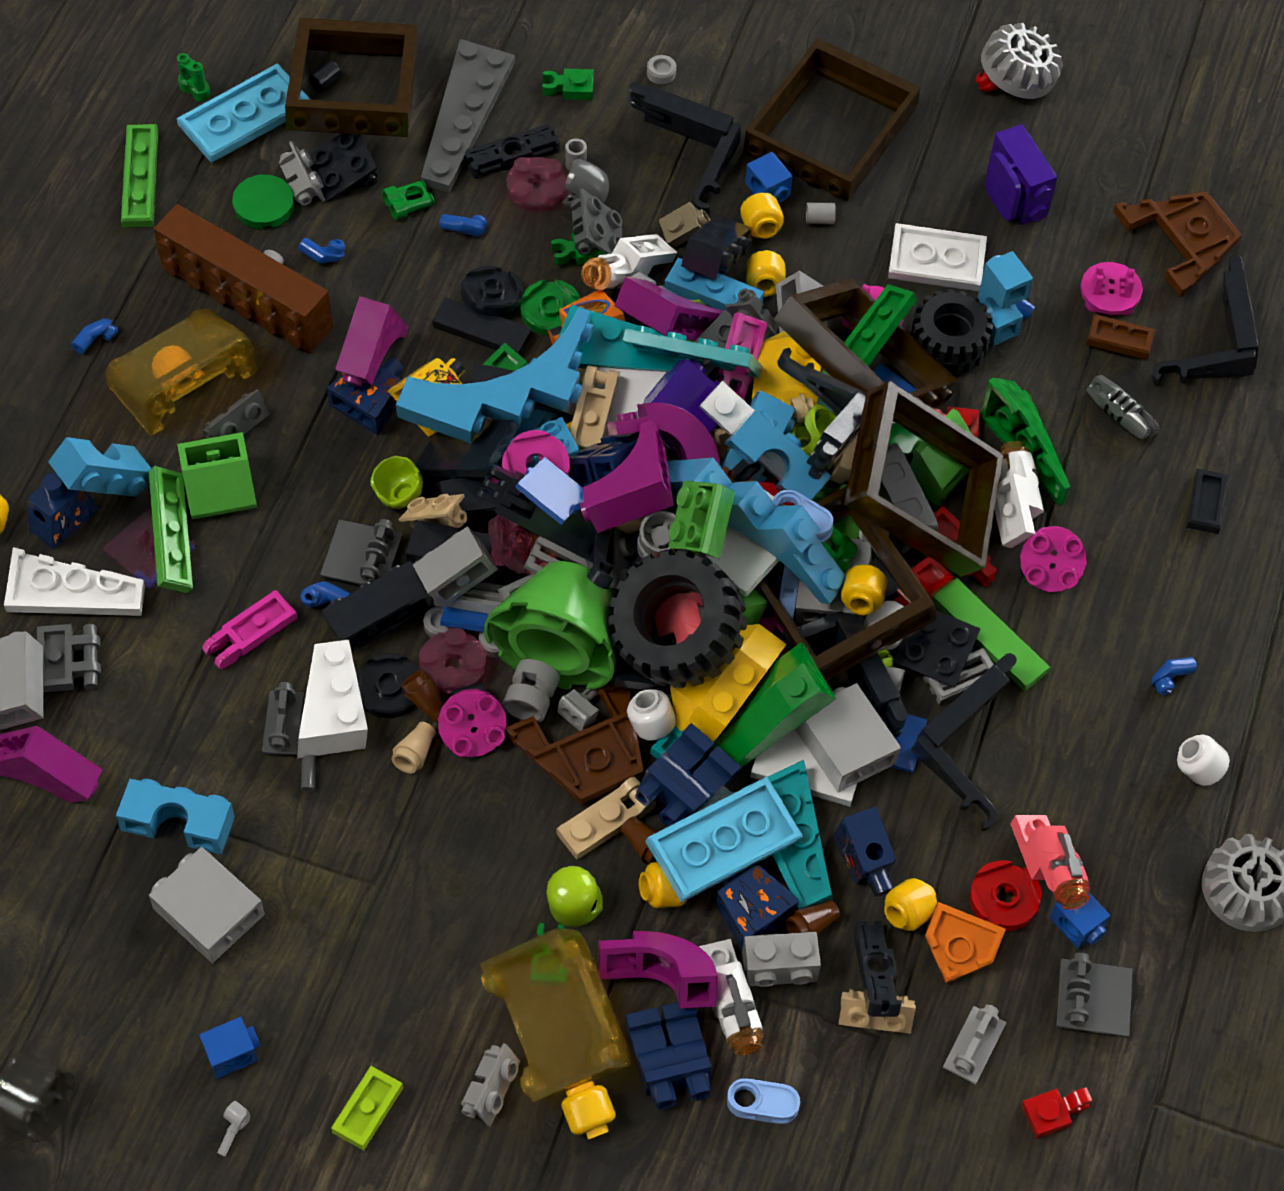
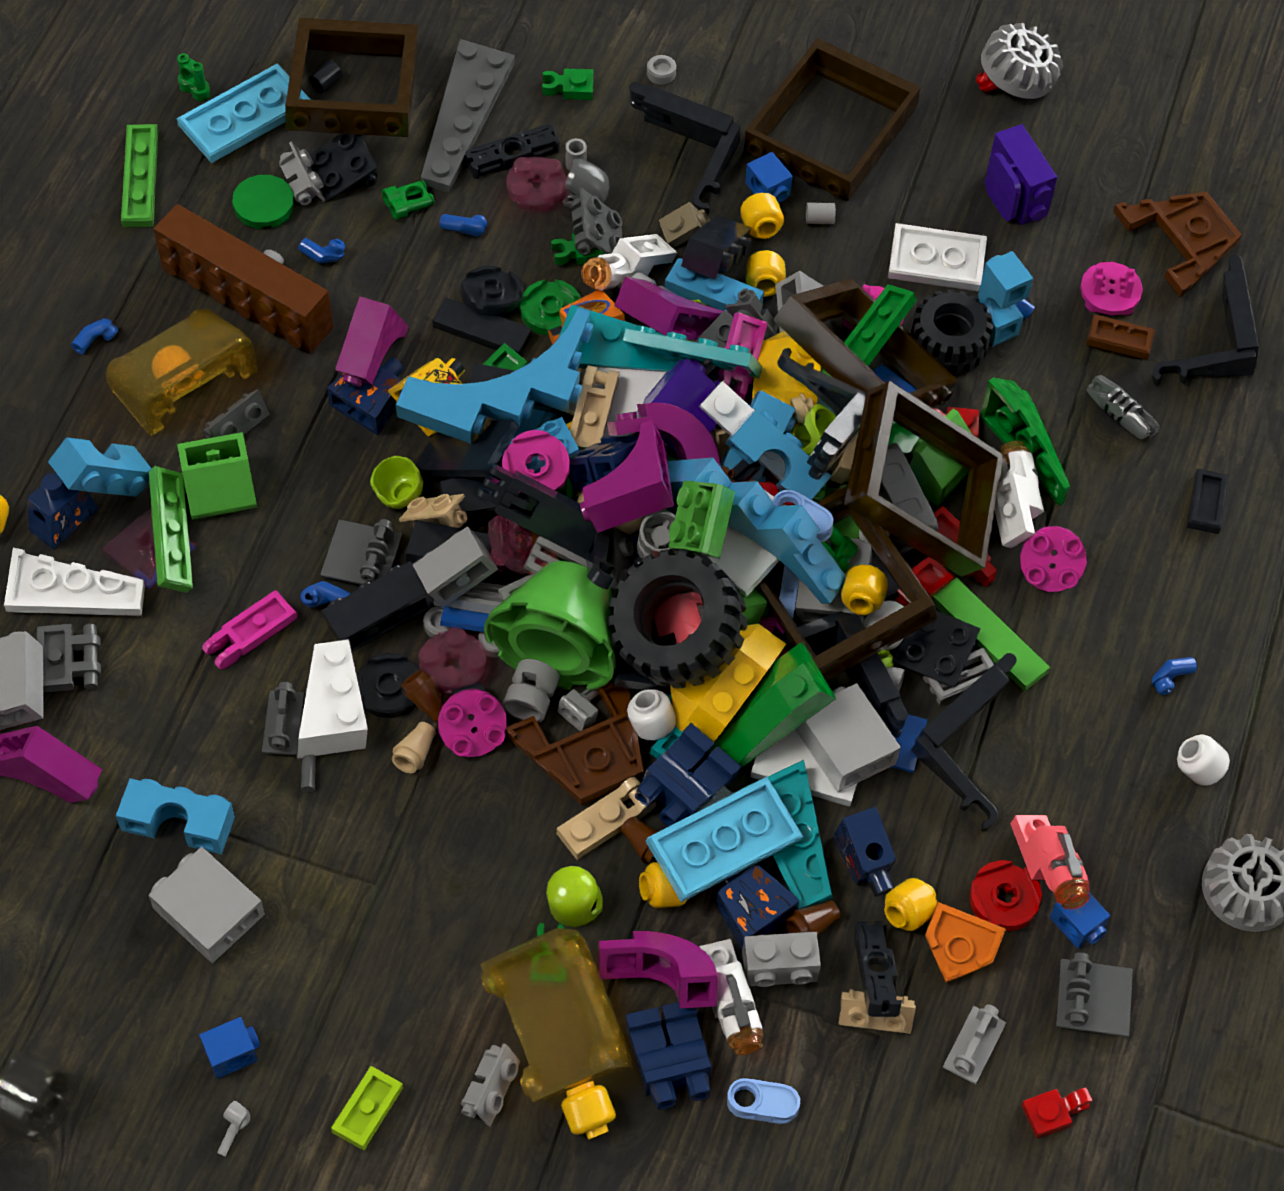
piece [515,457,584,525] -> none

